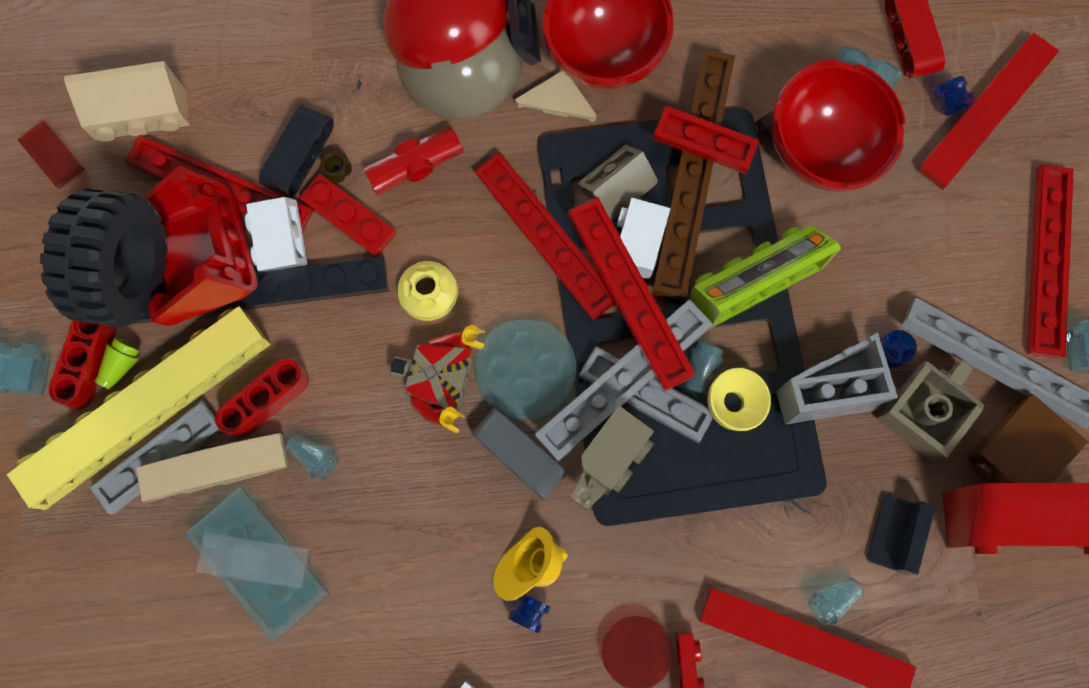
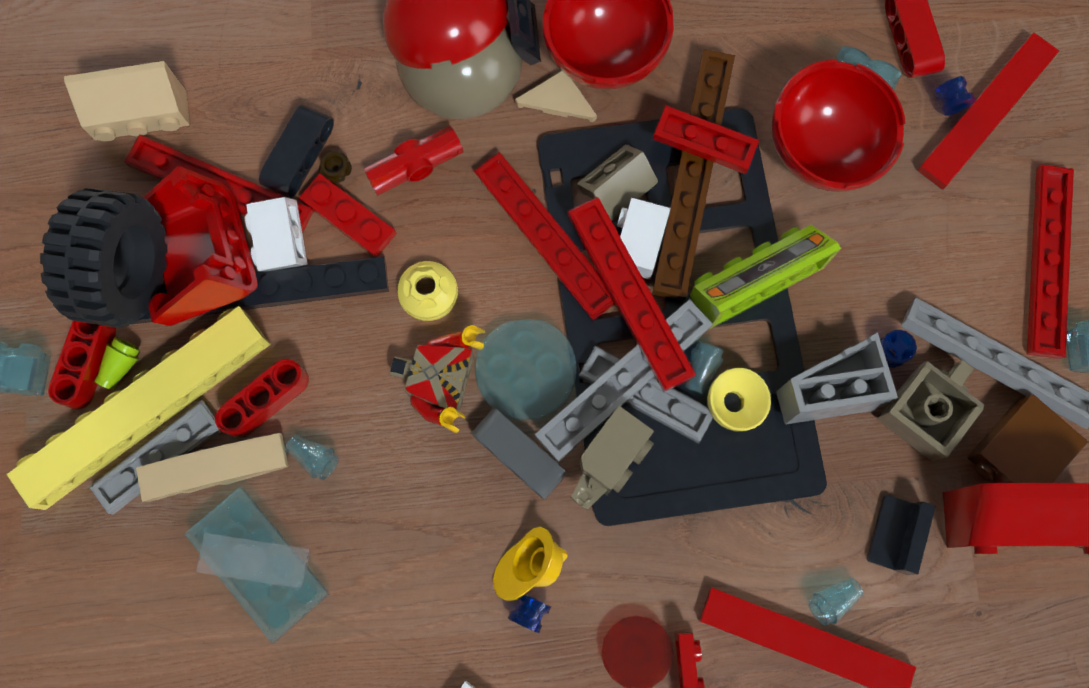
clear red tile [18,120,86,189] -> none
dark brown plate [755,111,773,139] -> none

